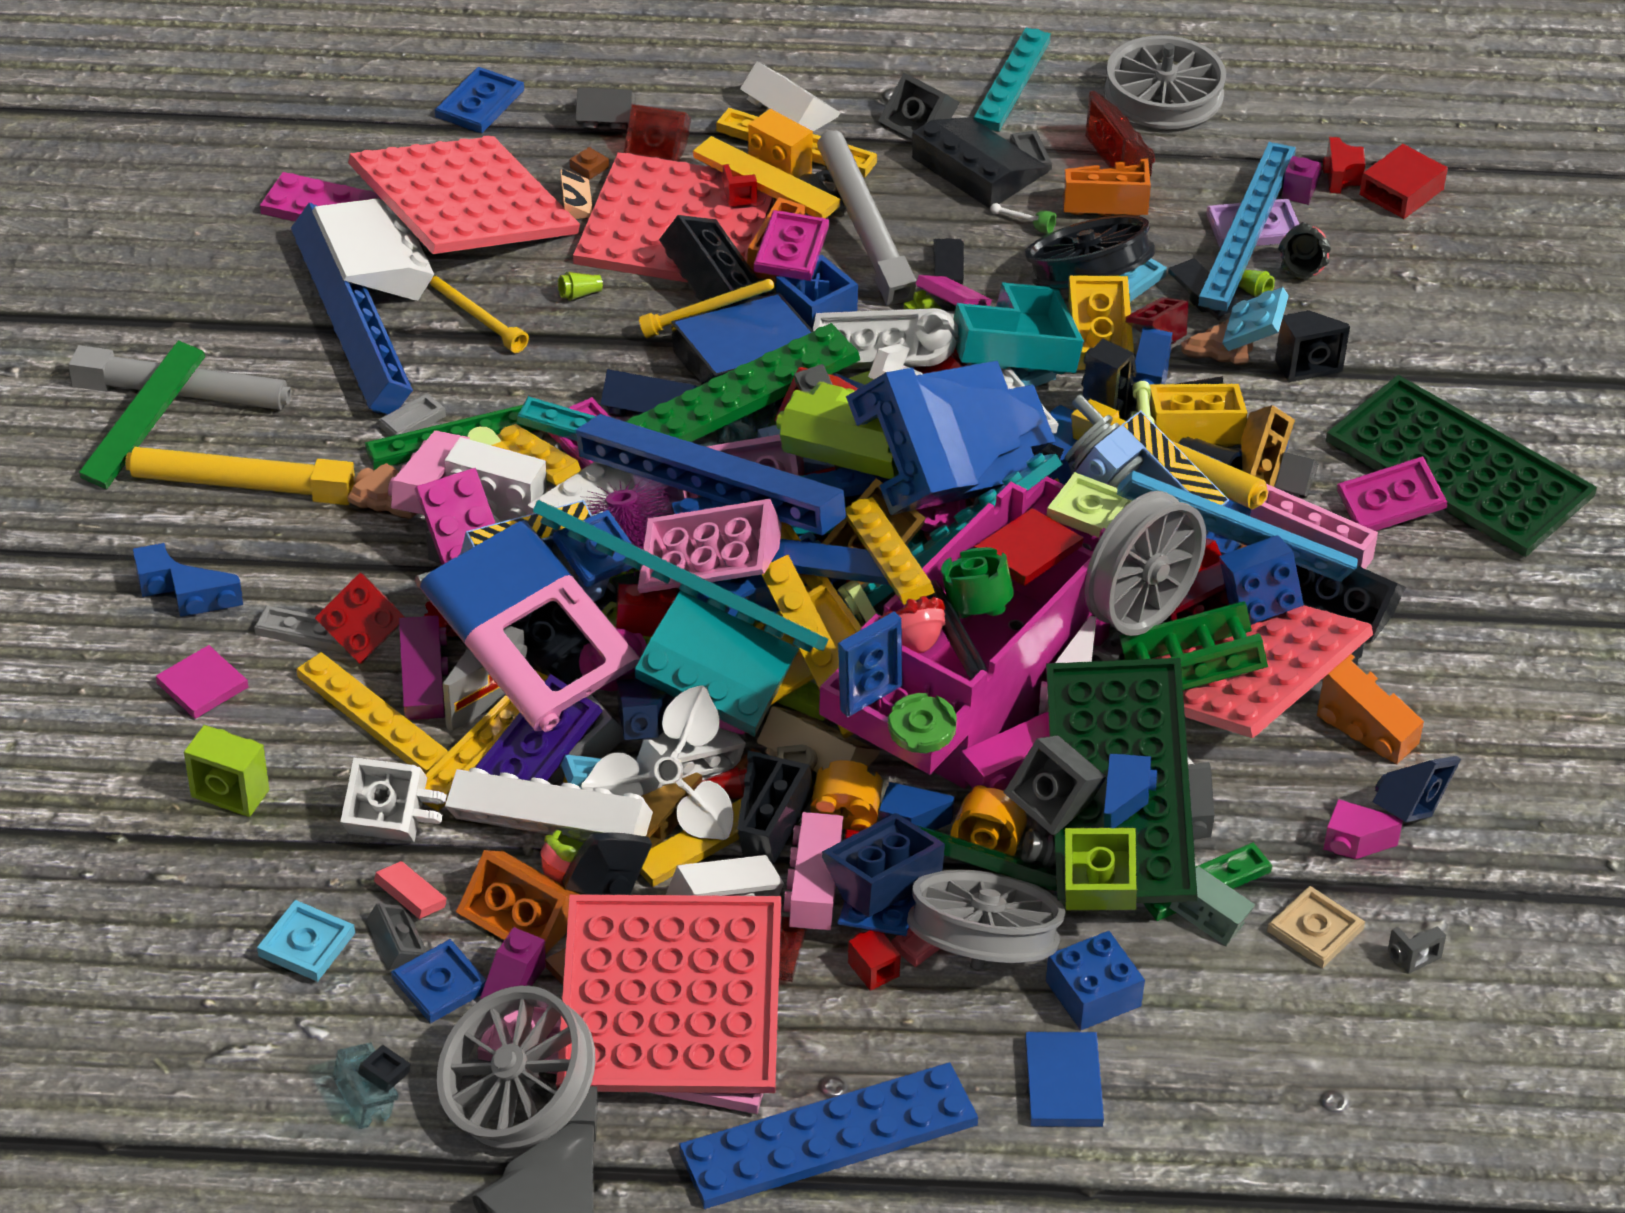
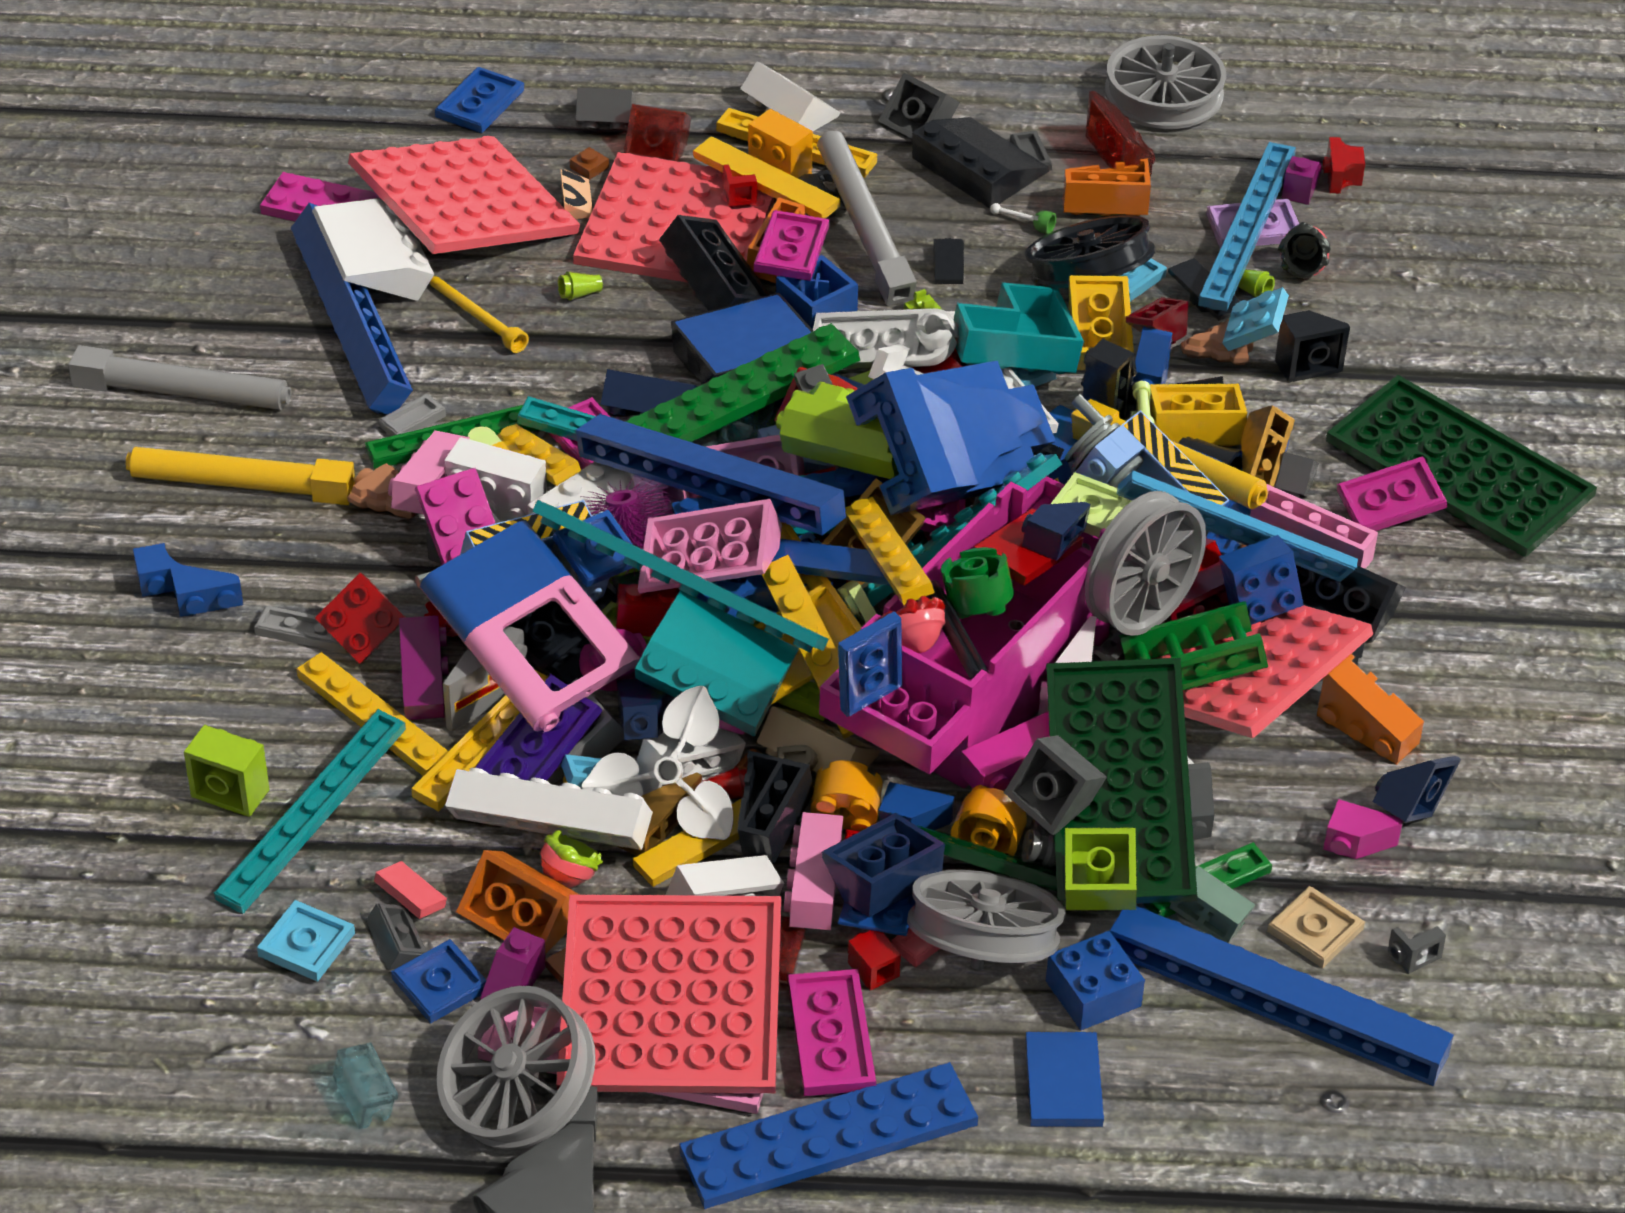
green tile [79,340,205,490] -> none
dark pink tile [156,645,248,719] -> none
white hinge [340,758,447,842] -> none
black tile [358,1045,411,1093] -> none
black plate [562,832,652,895] -> none
yellow piece [639,279,774,338] -> none
bright green tile [888,693,957,753] -> none
dark pink tile [915,275,992,306] -> none
teal plate [974,27,1051,132] -> none
blue slope [1104,754,1157,828] -> none
red brick [1359,144,1448,219] -> none
none -> teal tile [214,709,406,914]
none -> dark pink plate [788,969,876,1096]
none -> dark blue slope [1021,502,1091,561]
none -> blue brick [1110,906,1454,1086]

